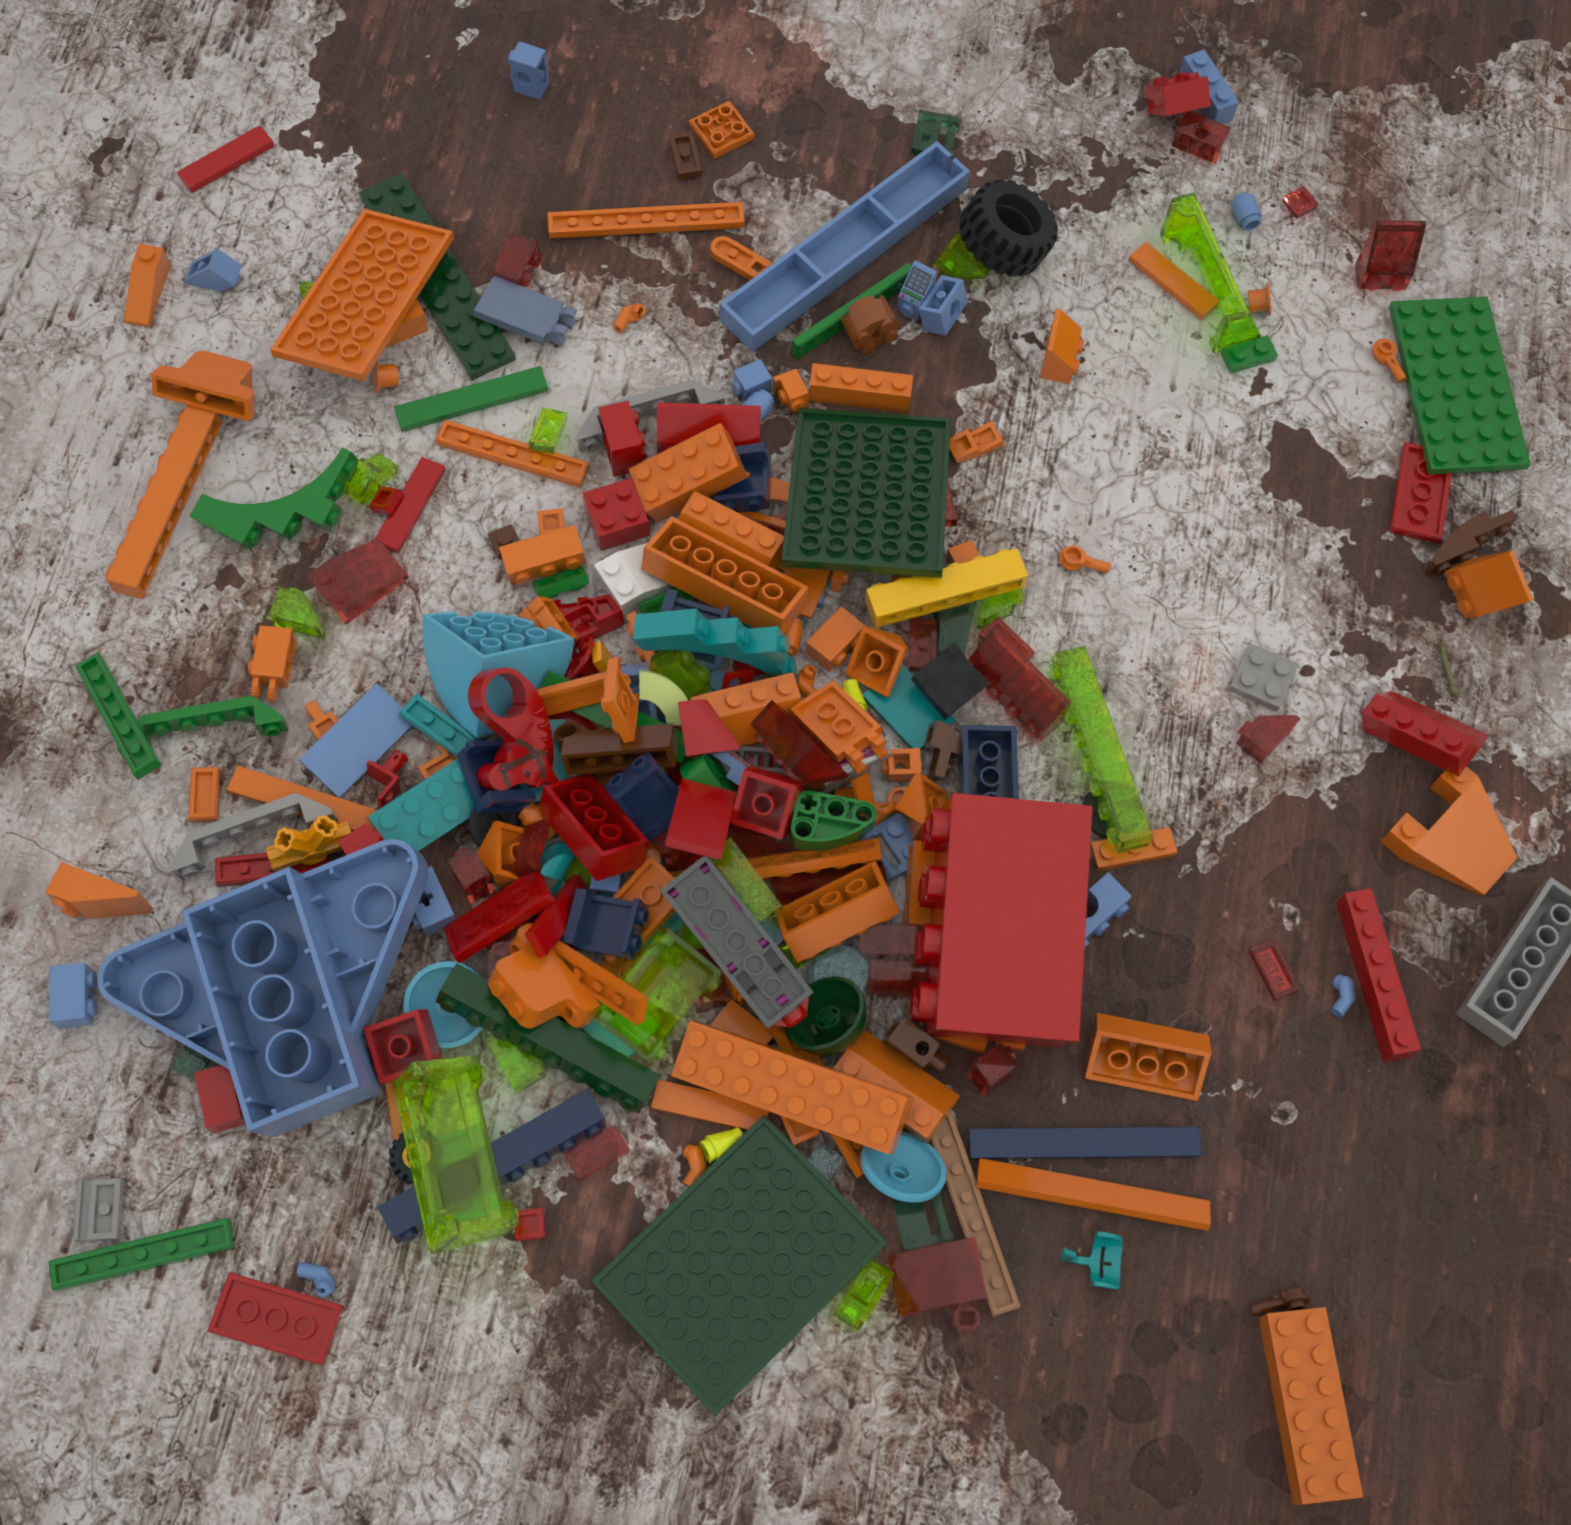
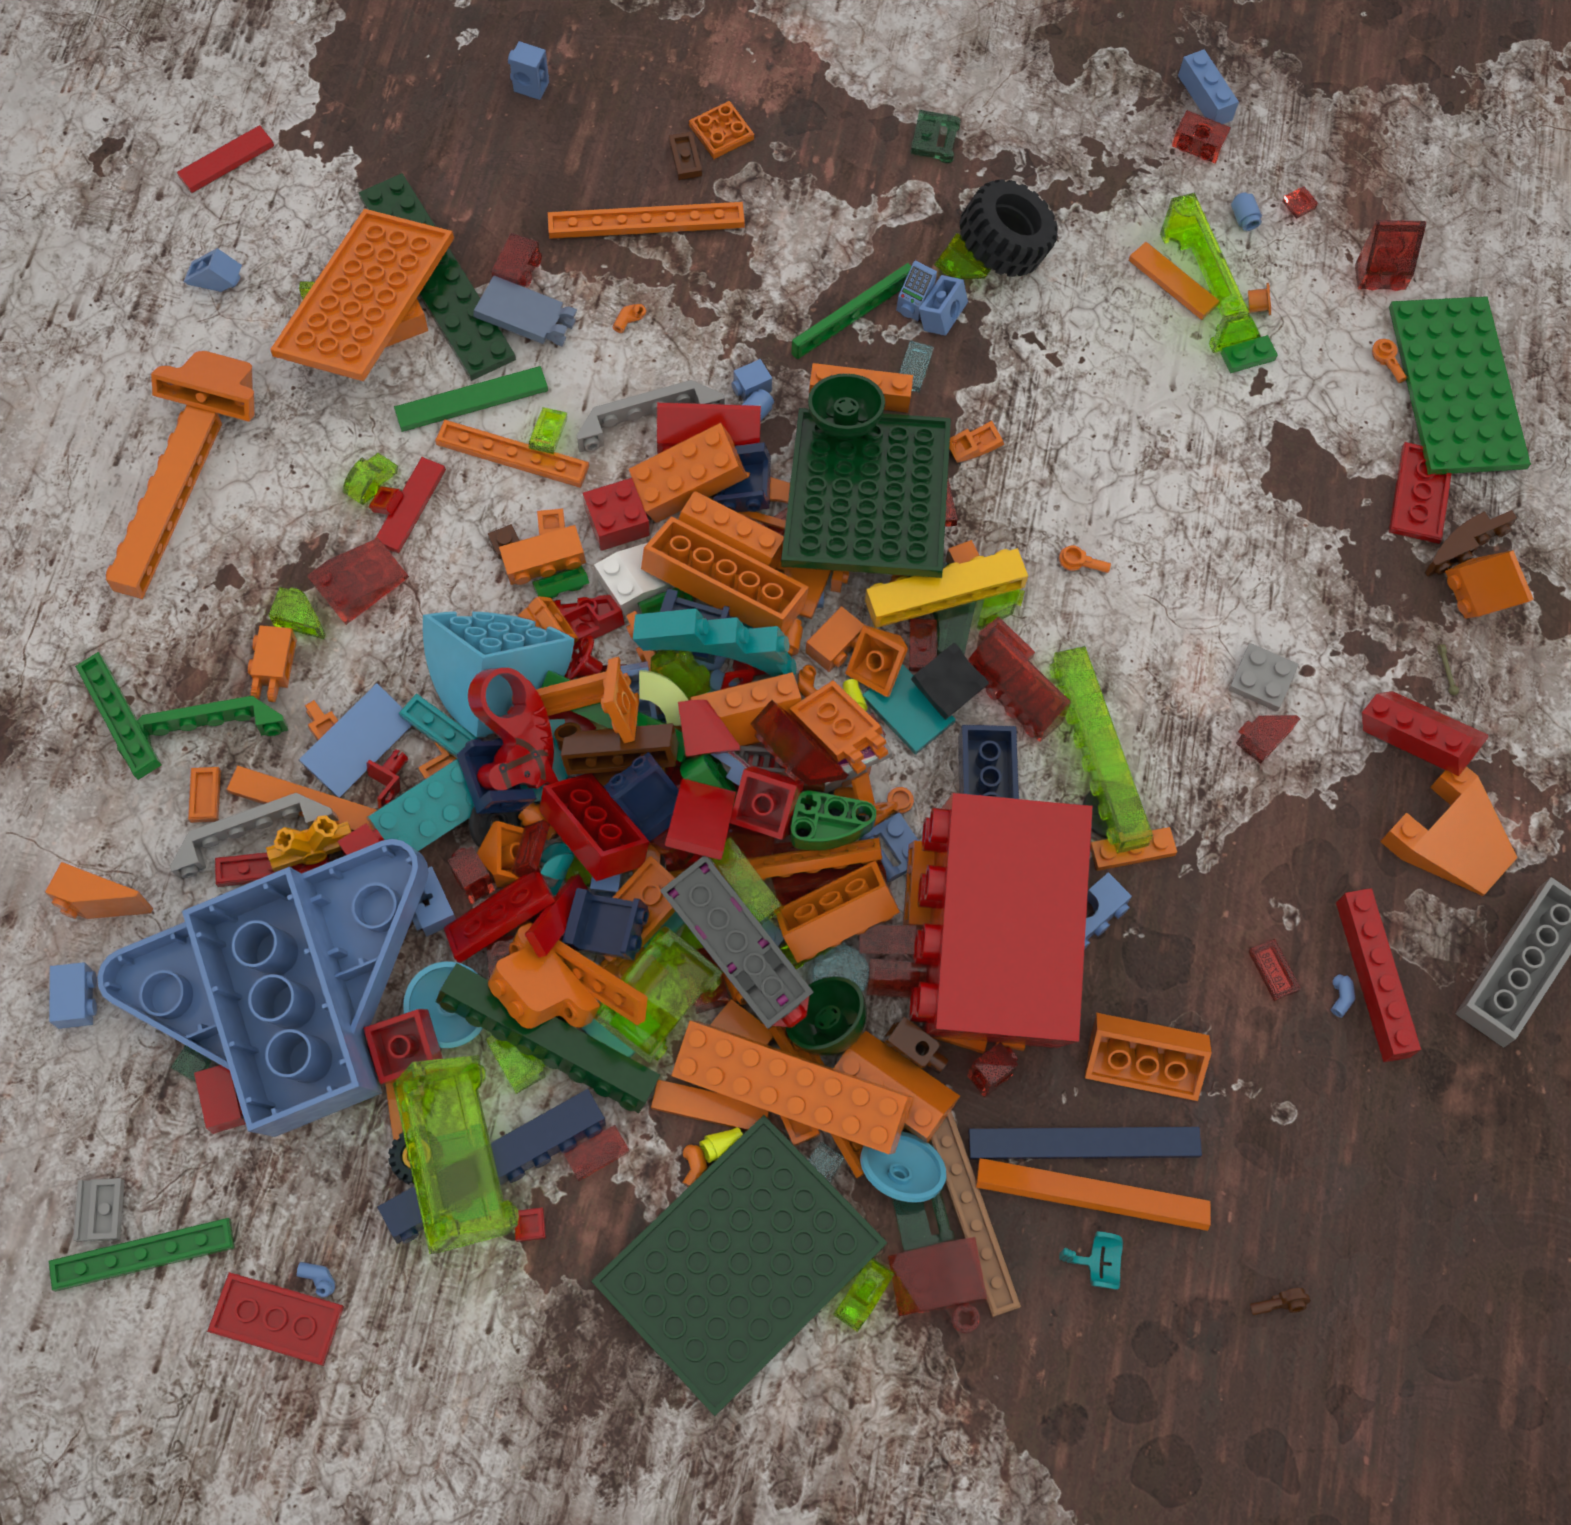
orange slope [124,244,171,327] -> none
green arch [189,447,359,550] -> none
orange piece [371,362,399,393] -> none
light orange tile [592,641,614,673] -> none
red brick [598,400,647,477] -> none
orange plate [711,236,773,280] -> none
medium blue piece [719,141,970,352] -> none
orange brick [773,369,809,413] -> none
dark orange brick [841,295,899,355] -> none
orange brick [881,748,922,782] -> none
orange slope [895,773,948,841] -> none
reddish brown brick [923,720,962,781] -> none
orange slope [1040,308,1084,384] -> none
red brick [1145,72,1211,116] -> none
orange brick [1259,1307,1363,1506] -> none
none -> dark green piece [808,374,885,440]
none -> clear light blue tile [899,340,934,393]

